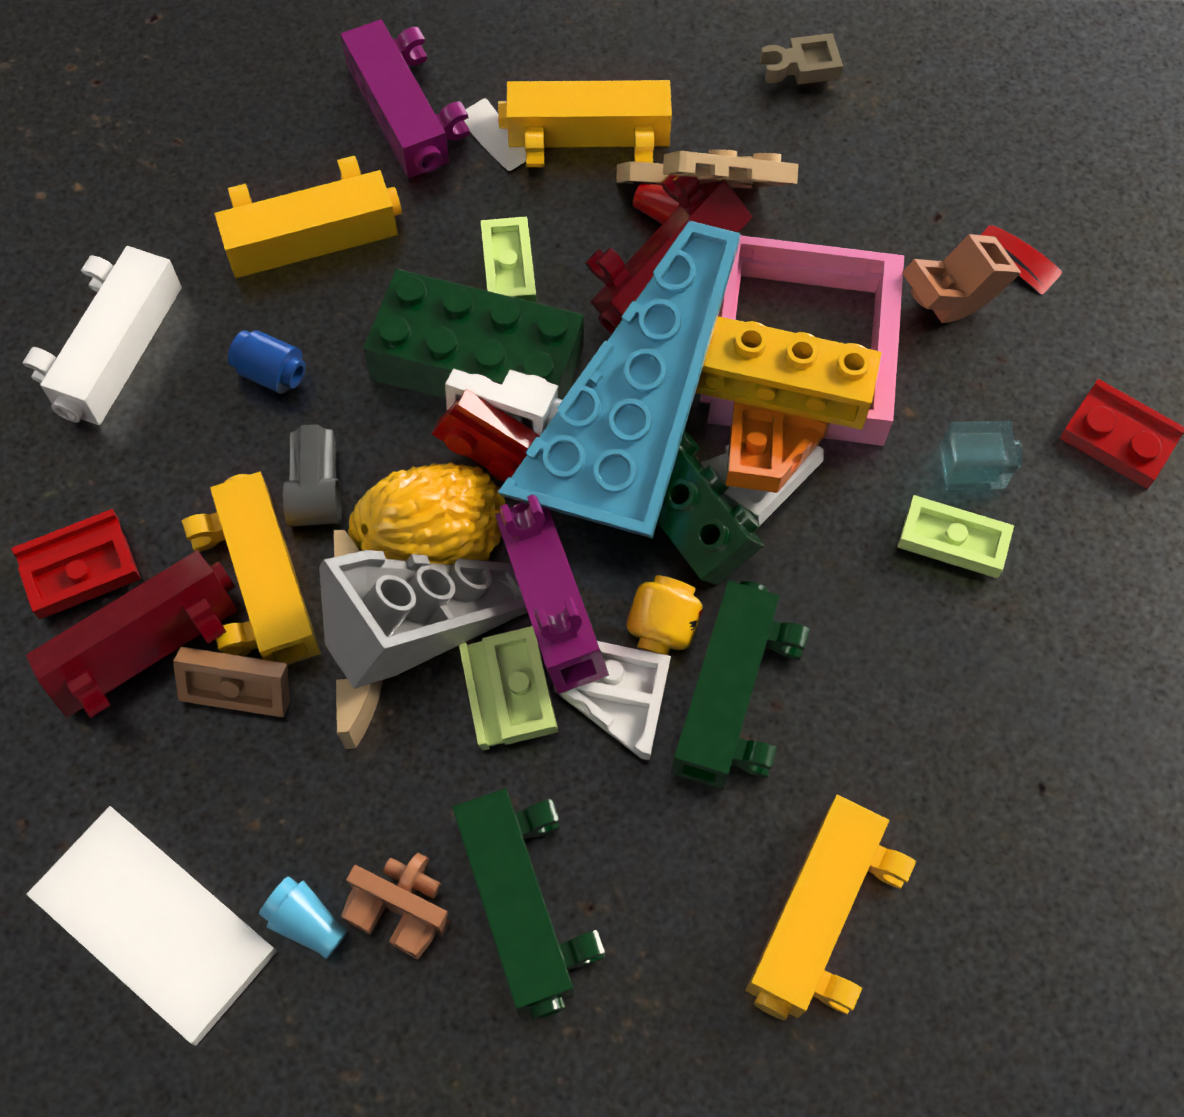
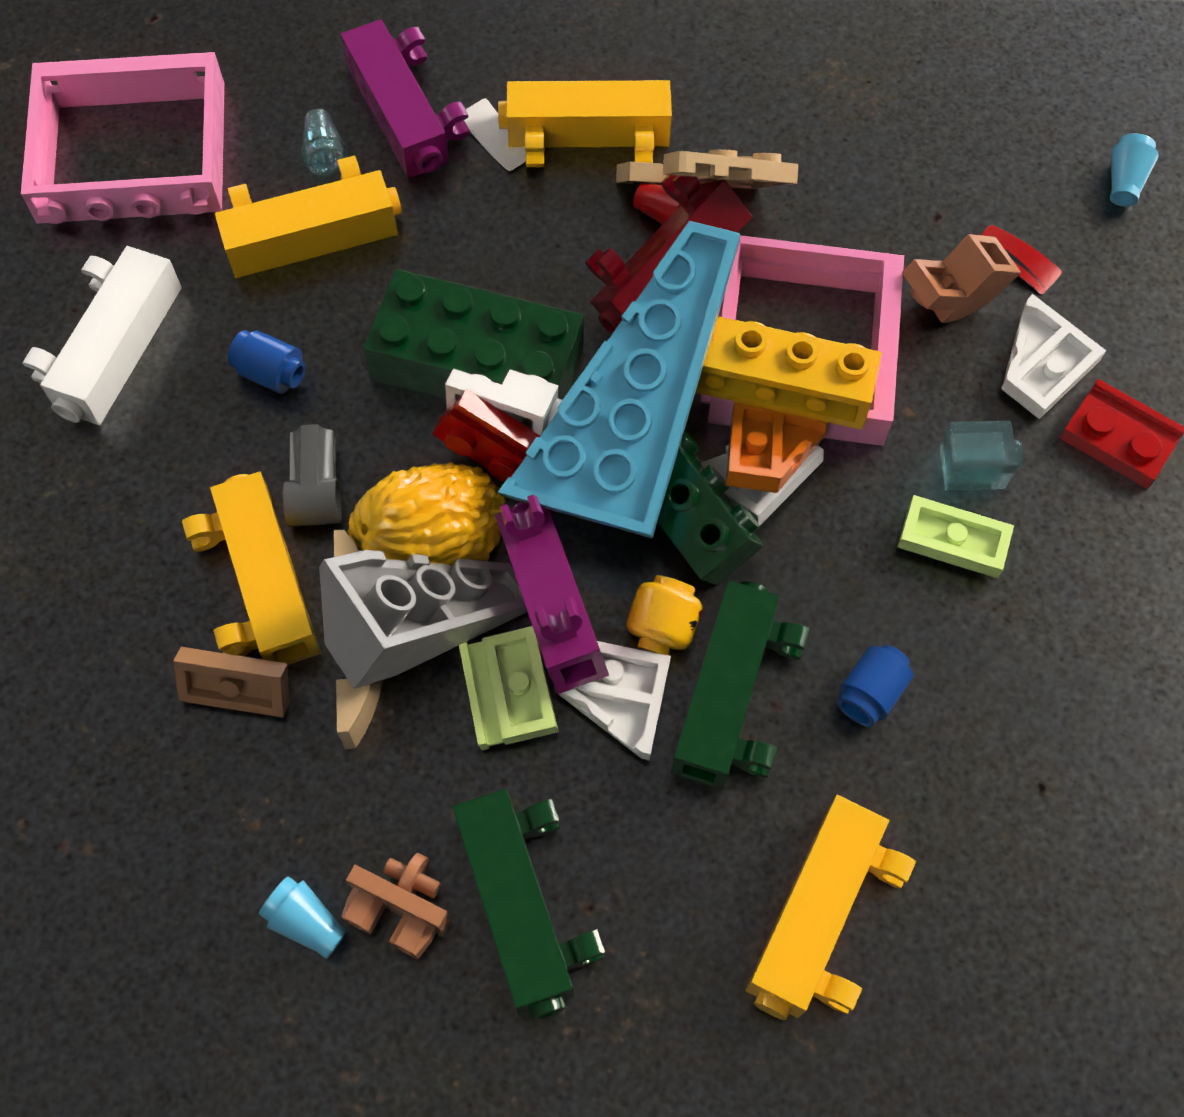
red plate [11,509,141,620] -> none
dark red brick [26,550,238,718] -> none
white tile [27,806,278,1046] -> none
yellowish green plate [480,216,537,303] -> none
dark tan plate [760,33,843,84] -> none
none -> bright pink window [21,52,225,224]
none -> clear light blue cone [301,109,347,176]
none -> blue brick [837,645,914,727]
none -> white wing [1001,294,1106,419]
none -> medium azure cone [1110,133,1159,207]

